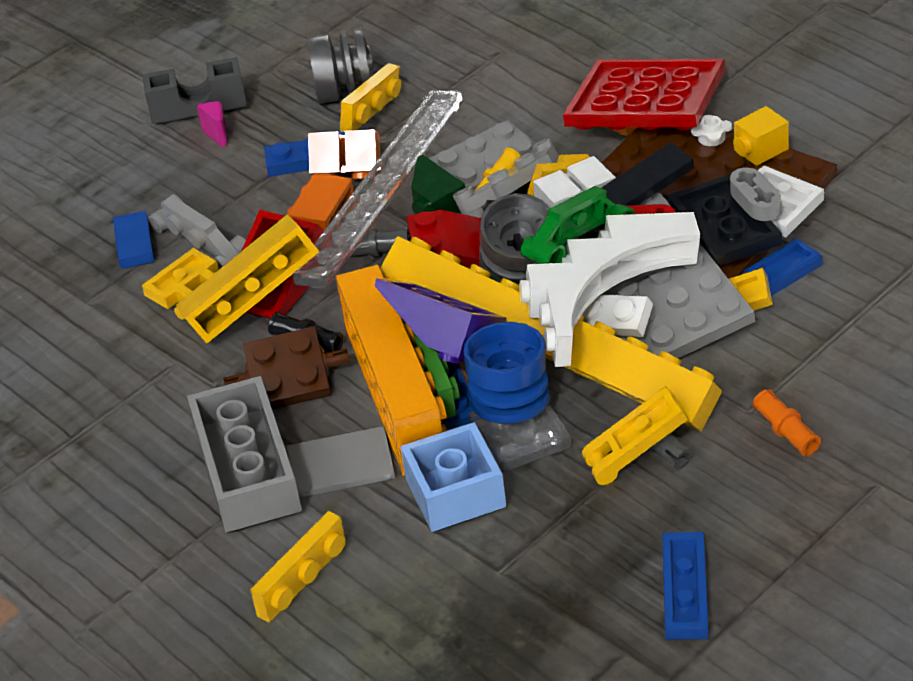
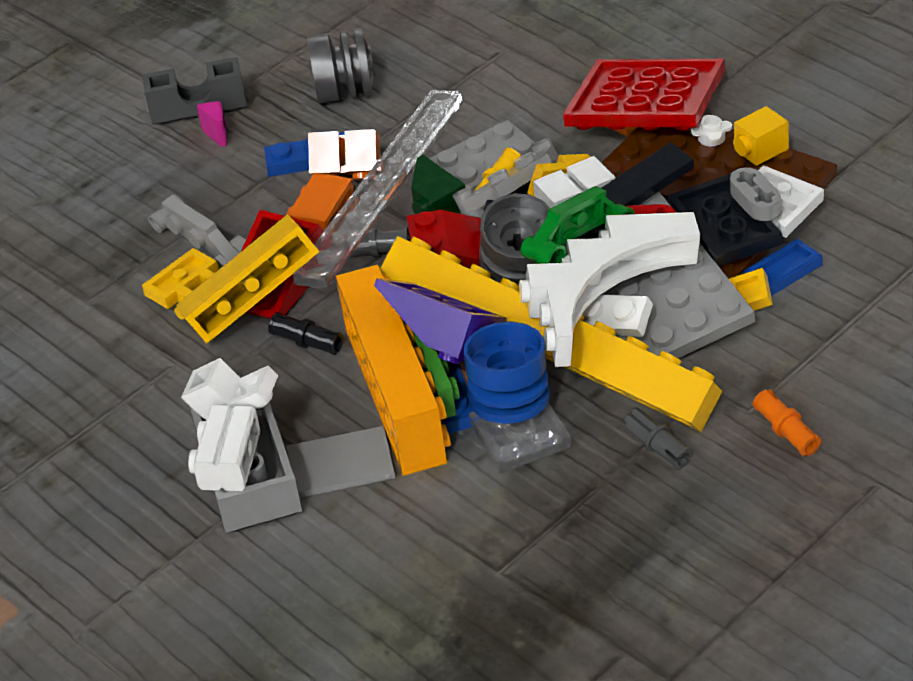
blue tile [113,211,155,269] -> none
reddish brown plate [223,326,350,409] -> none
yellow plate [250,511,346,623] -> none
yellow plate [340,63,401,132] -> none
light blue brick [400,422,506,532] -> none
yellow plate [582,386,689,485] -> none
blue plate [662,532,709,640] -> none
none -> white brick [181,358,278,419]
none -> white brick [188,405,261,491]

